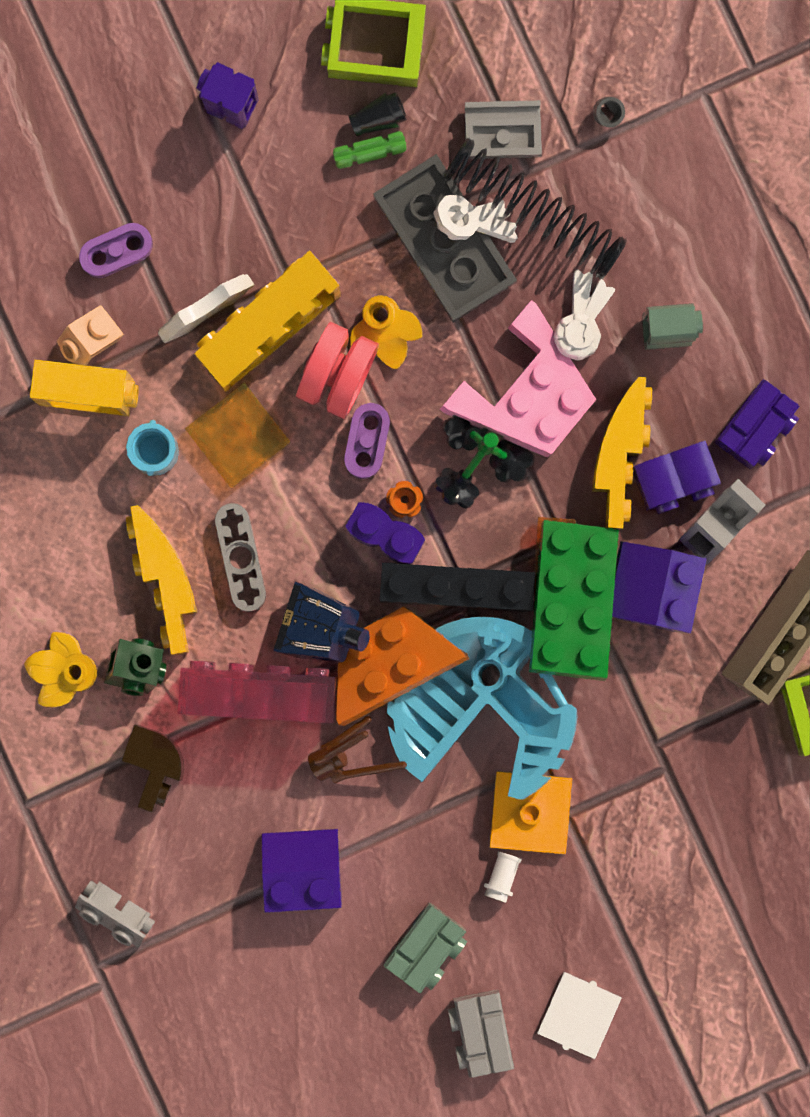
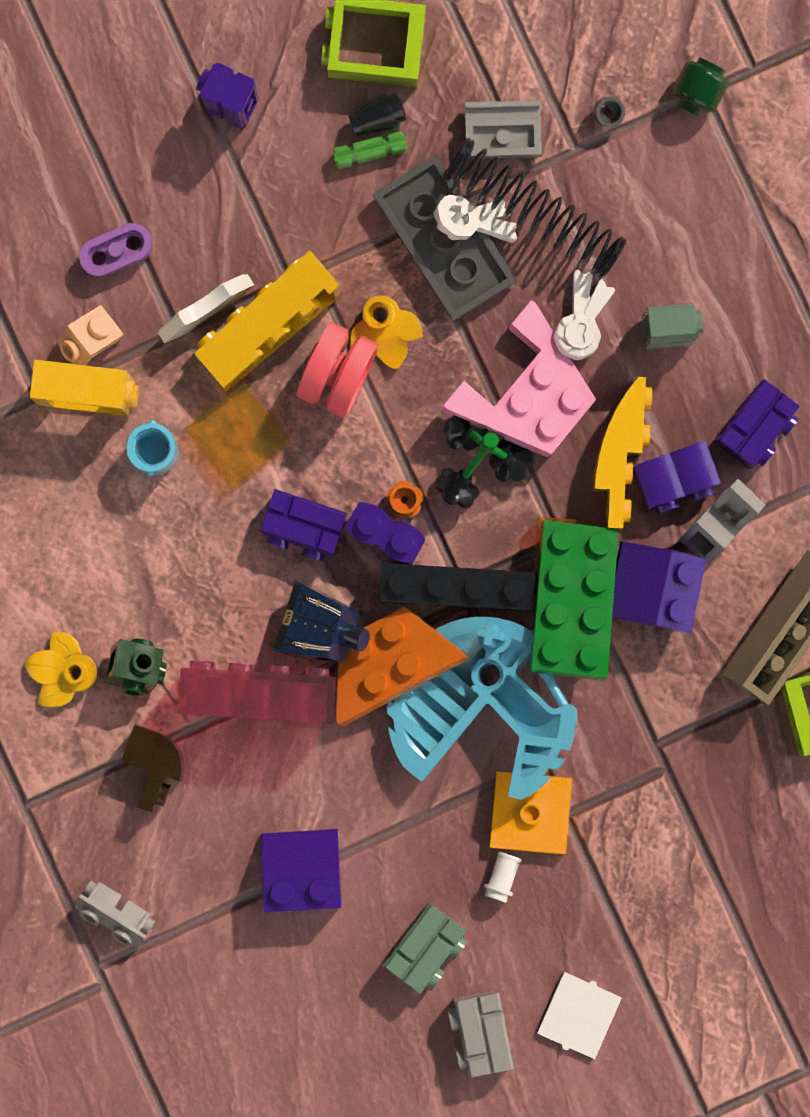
yellow slope [126,505,197,655] -> none
light grey beam [215,503,266,612] -> none
reddish brown plant [308,716,407,784] -> none
medium lavender plate [344,403,390,479] -> none
none -> dark purple brick [260,489,347,562]
none -> dark green head [672,57,729,116]

